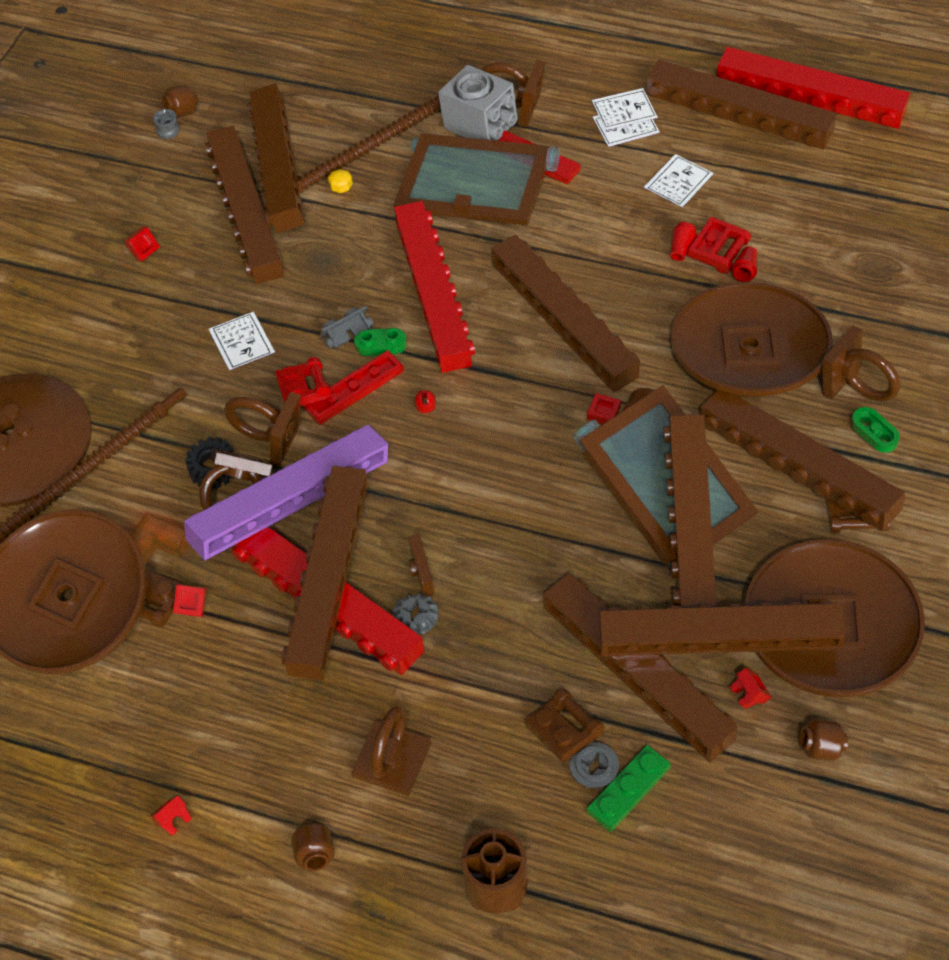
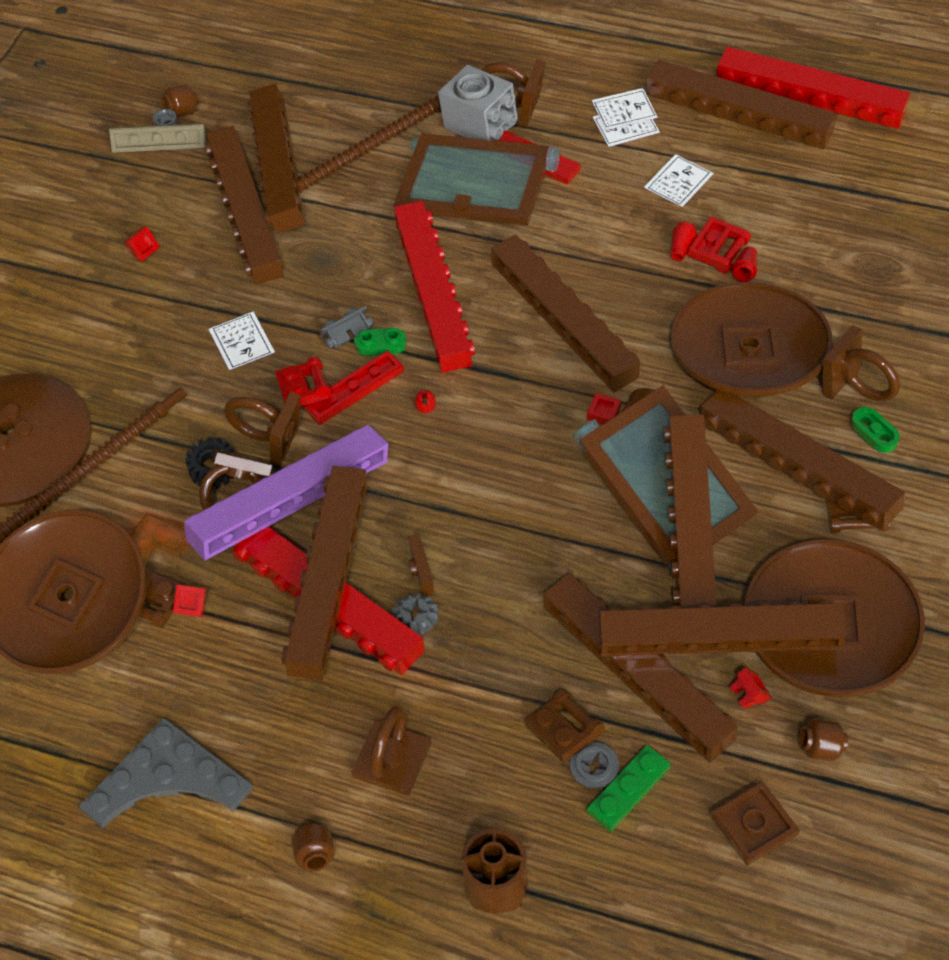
red tile [149,795,192,836] -> none
yellow tile [328,169,353,193] -> none
none -> dark grey plate [79,718,253,828]
none -> dark tan tile [109,123,207,153]
none -> reddish brown plate [710,781,800,866]

